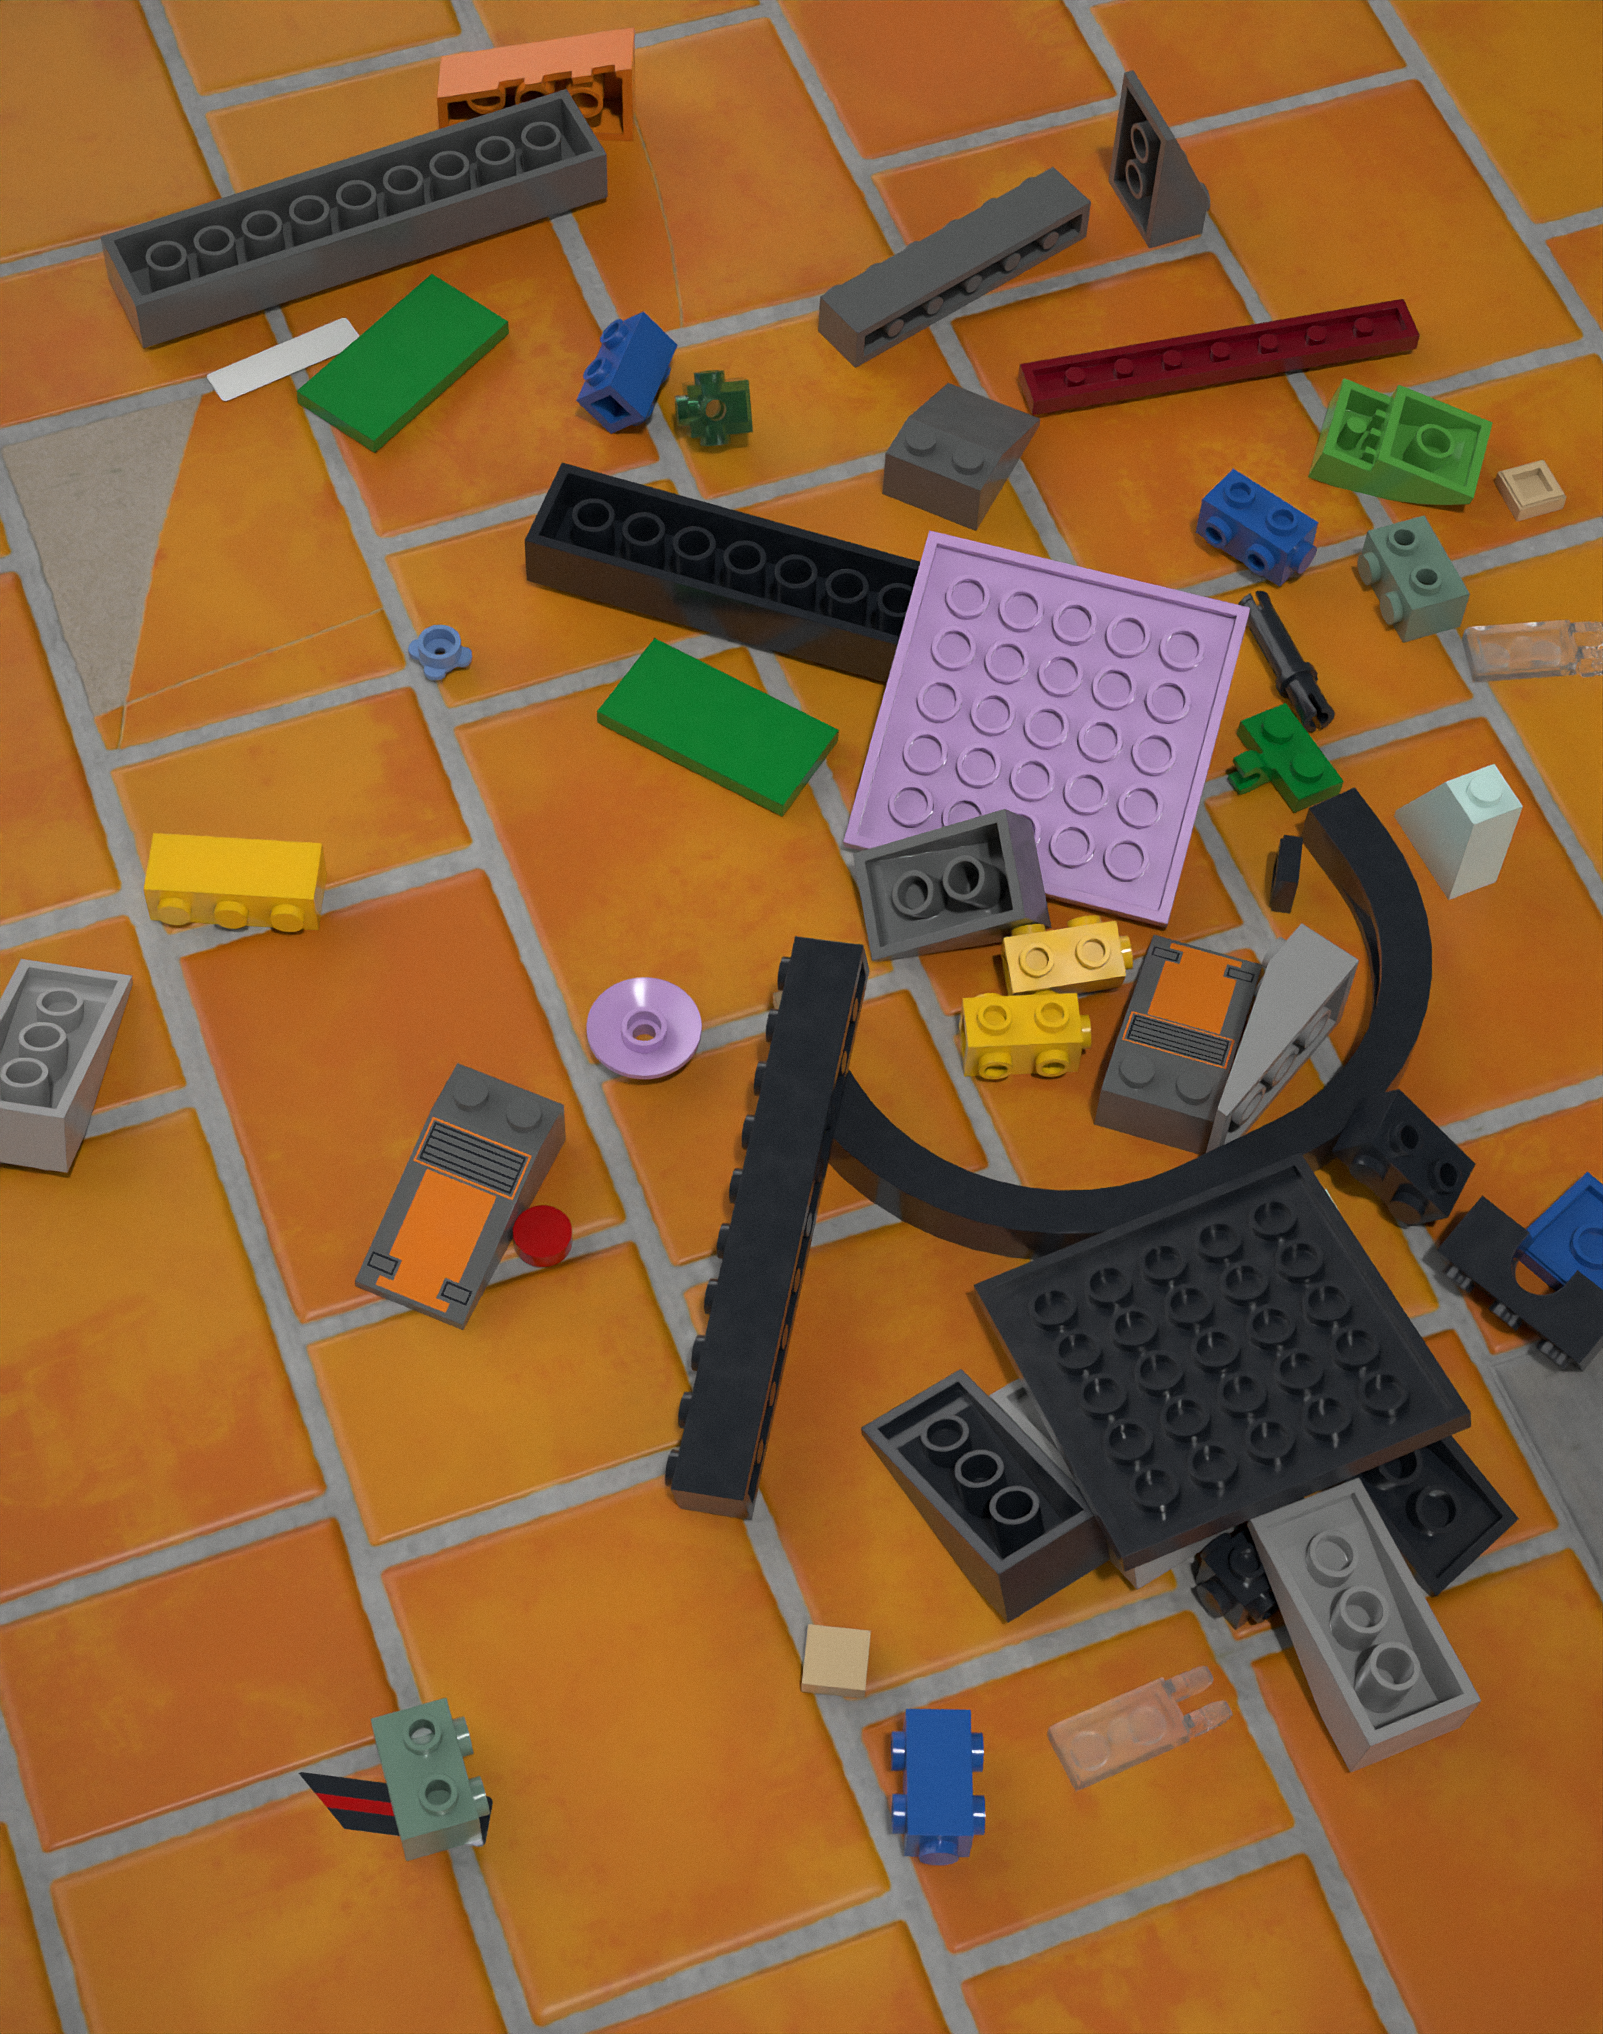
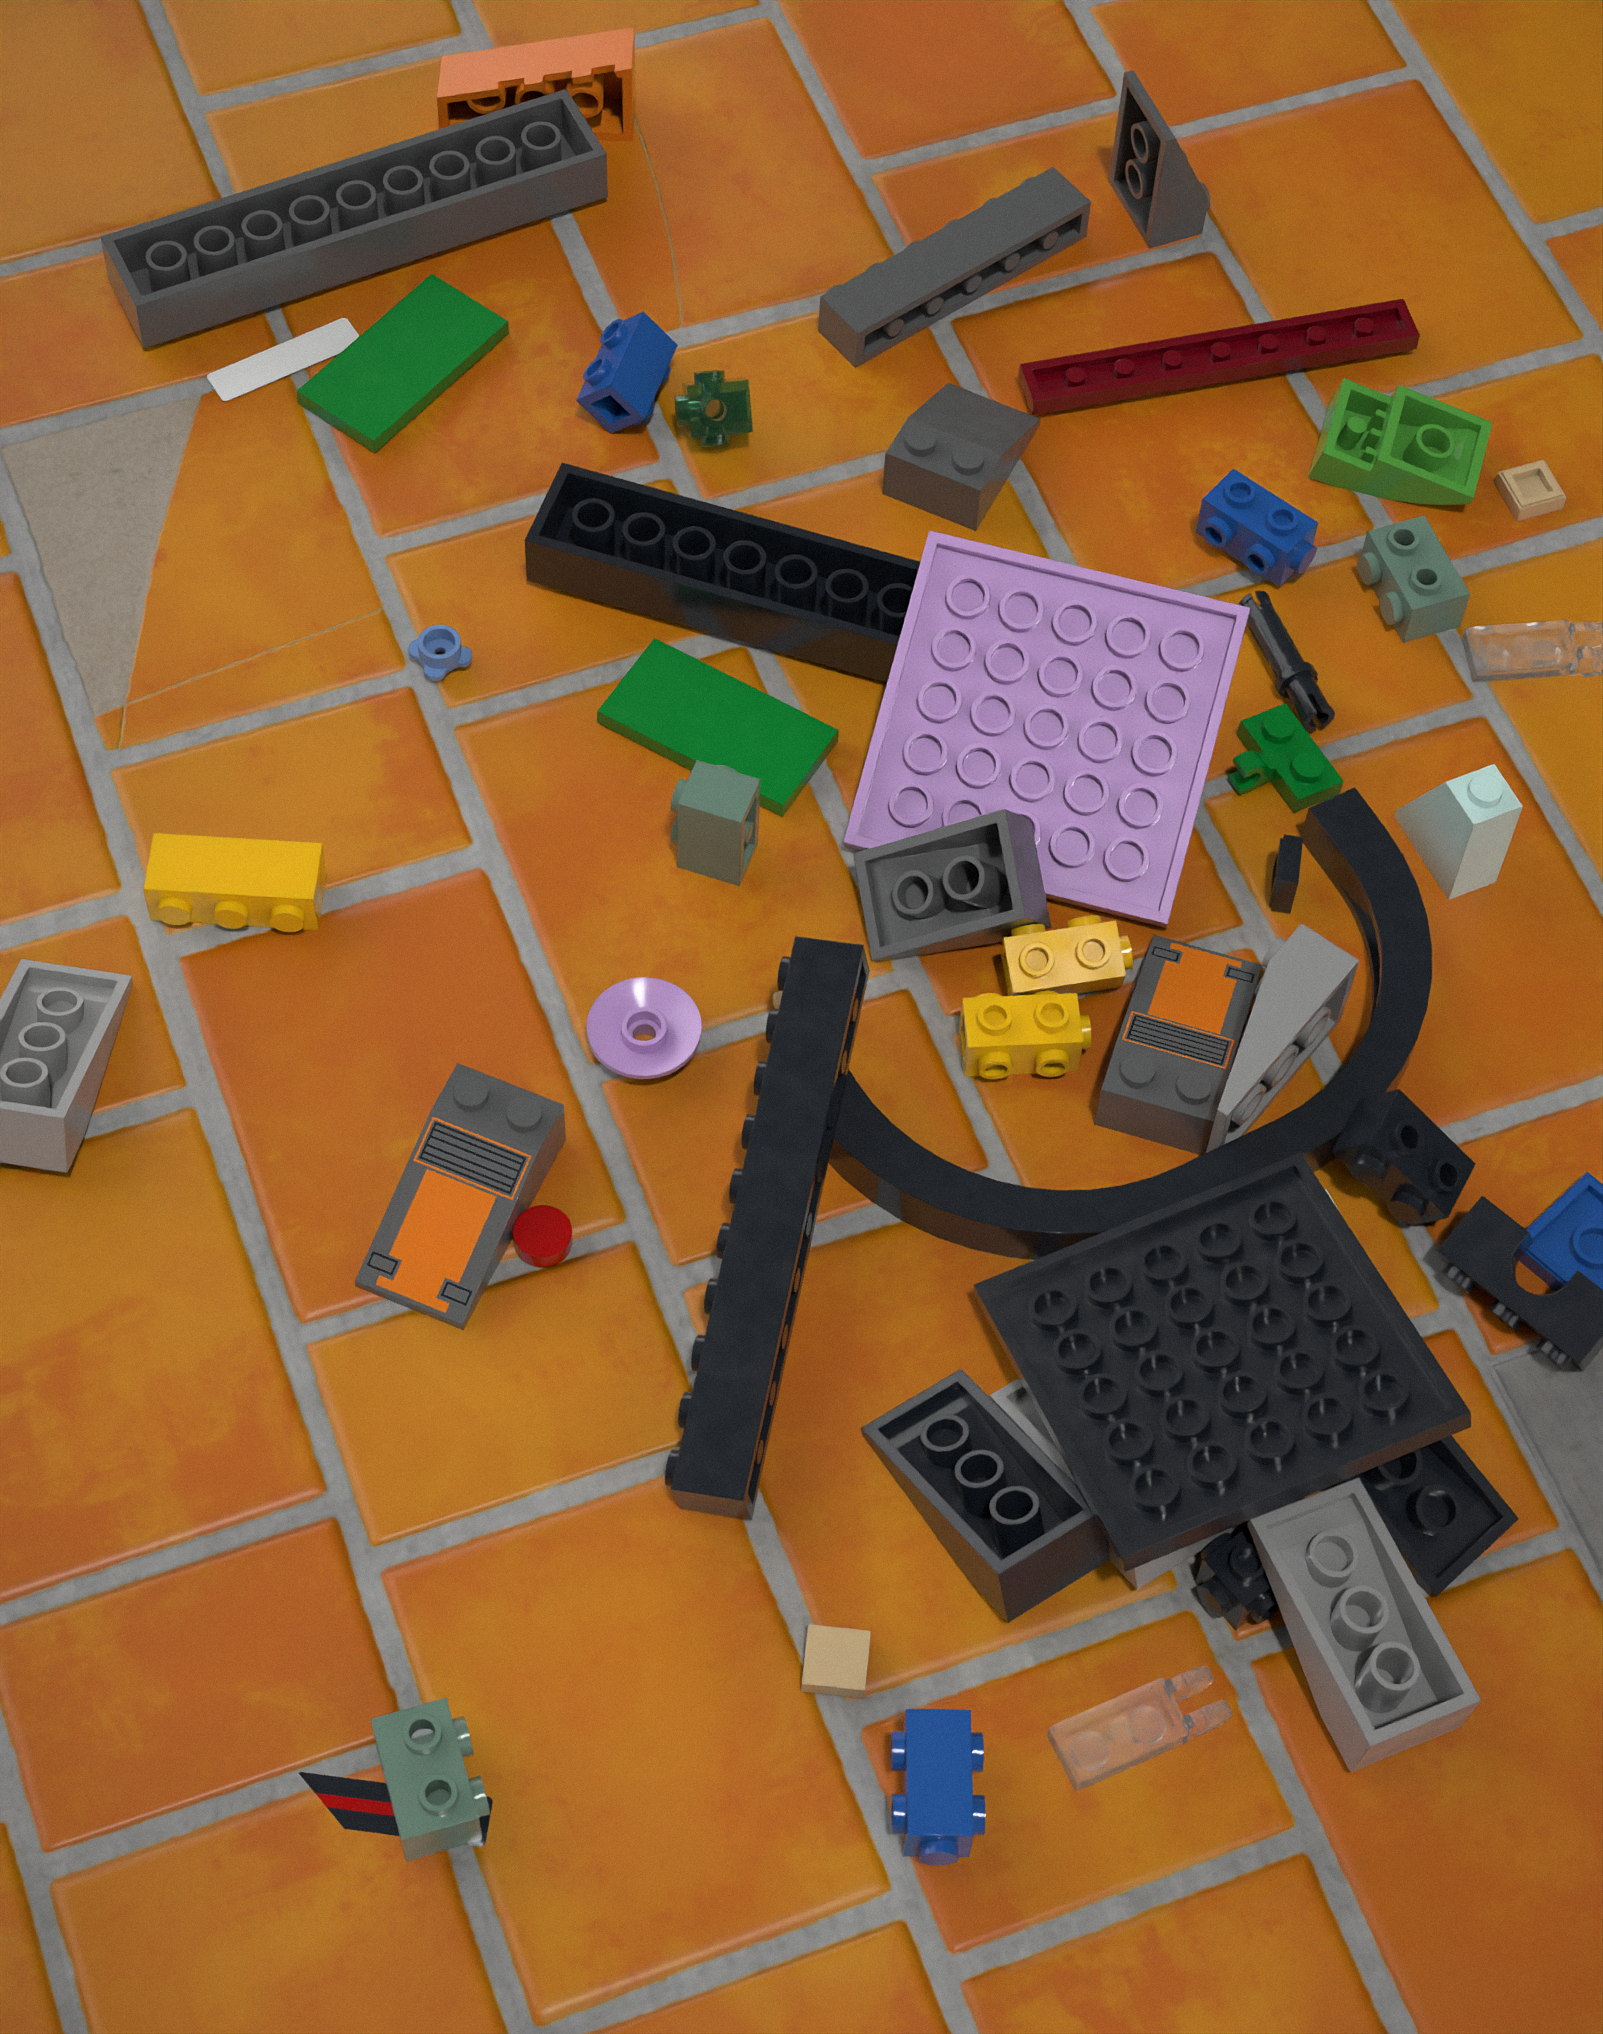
none -> sand green brick [670,760,760,886]

